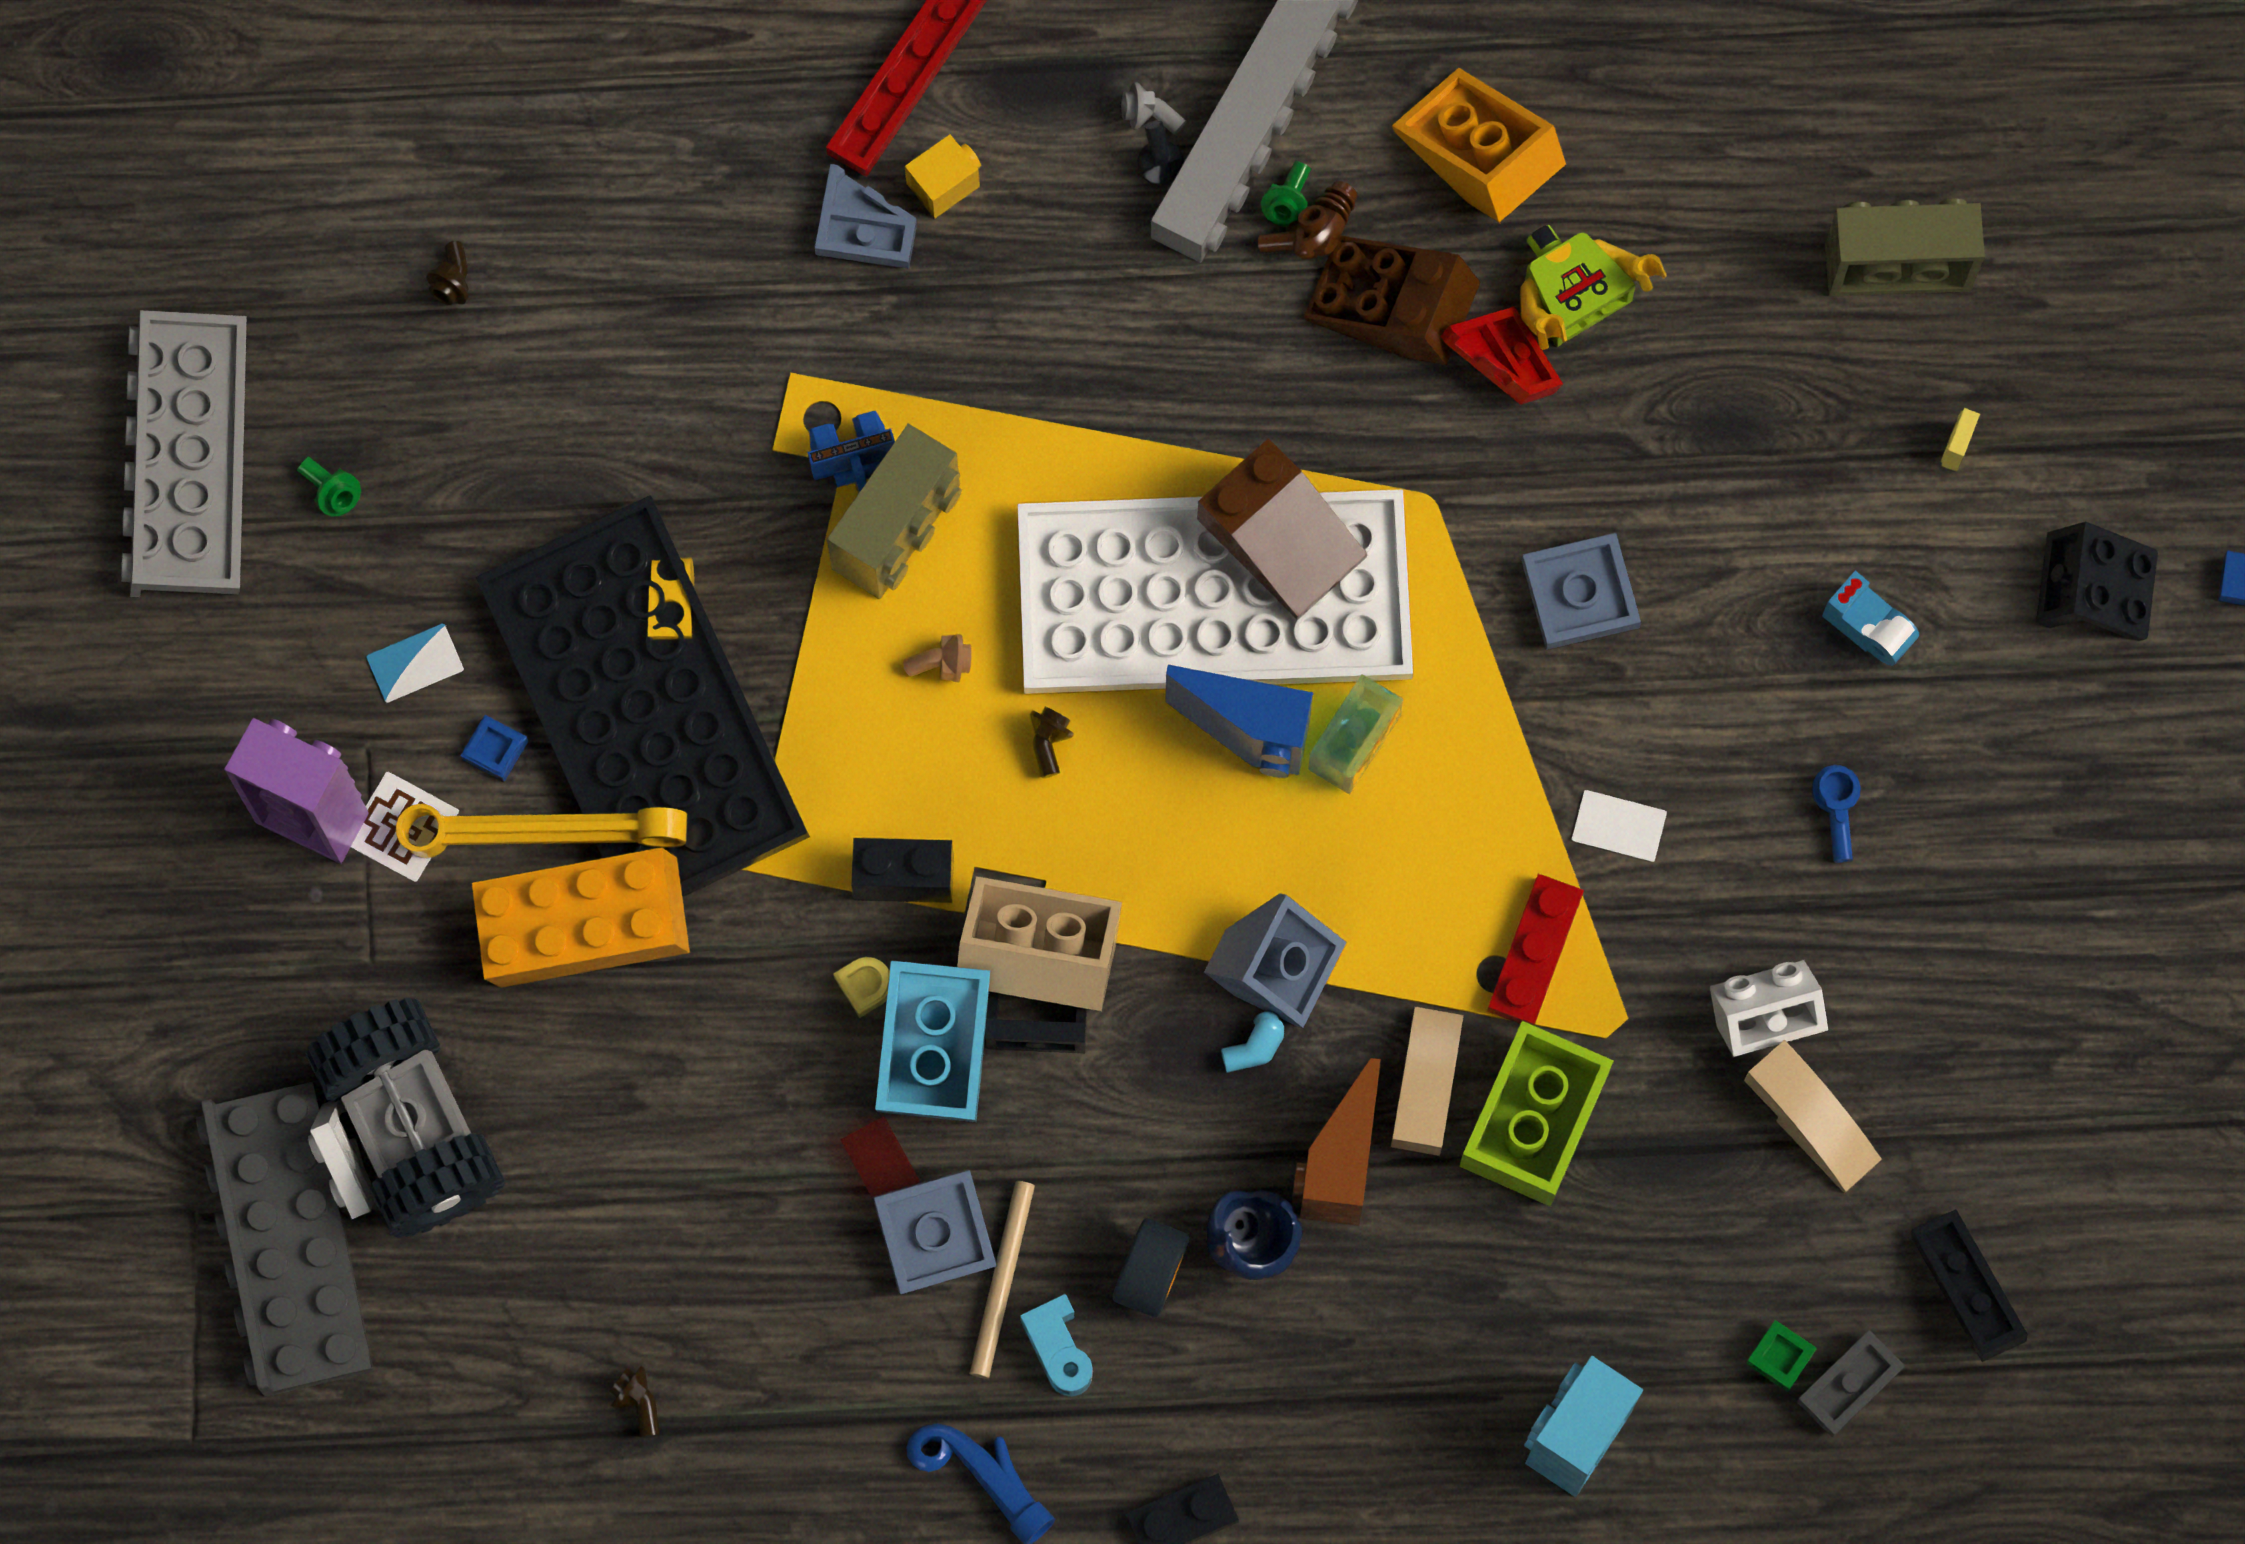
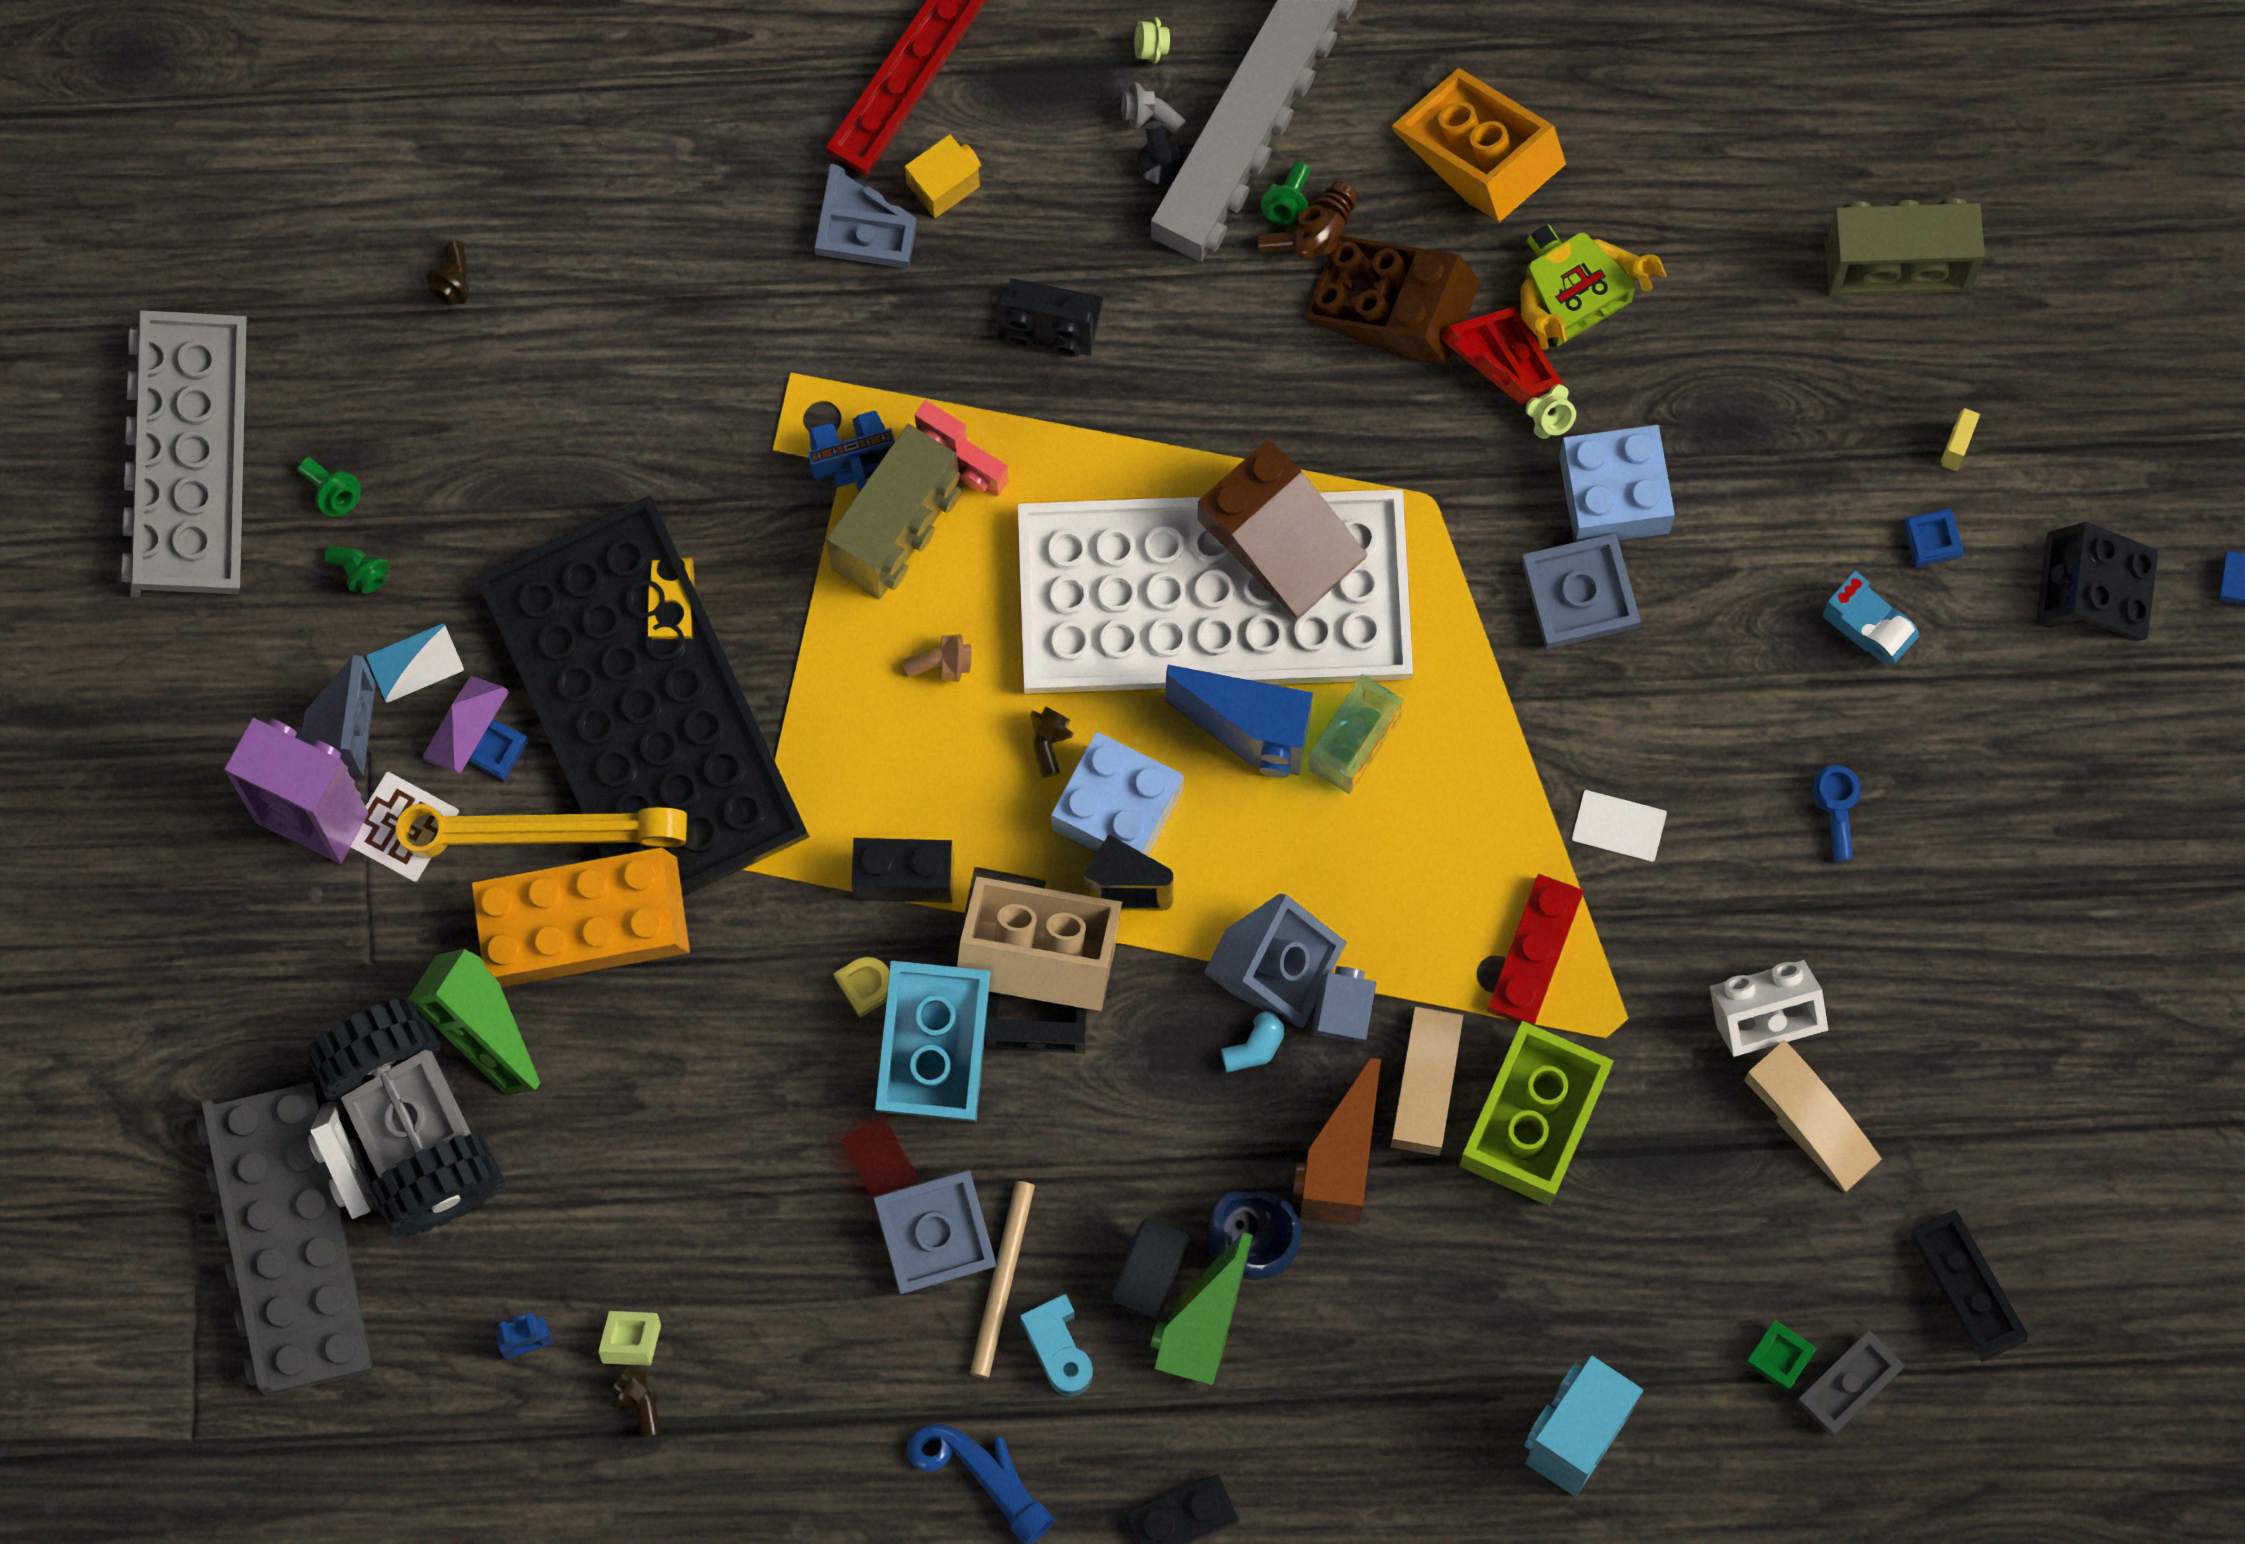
none -> sand blue slope [295,655,376,777]
none -> green plate [325,545,391,594]
none -> bright green slope [408,949,540,1096]
none -> medium lavender slope [422,676,509,774]
none -> blue plate [495,1313,554,1360]
none -> yellowish green plate [598,1311,661,1366]
none -> coral plate [915,400,1009,496]
none -> black bracket [996,278,1103,357]
none -> light blue brick [1051,731,1184,856]
none -> black tile [1083,834,1174,911]
none -> yellowish green plate [1134,17,1170,64]
none -> bright green slope [1150,1232,1253,1385]
none -> sand blue brick [1311,966,1376,1044]
none -> yellowish green plate [1526,384,1577,439]
none -> light blue brick [1559,425,1675,542]
none -> blue tile [1903,508,1964,568]

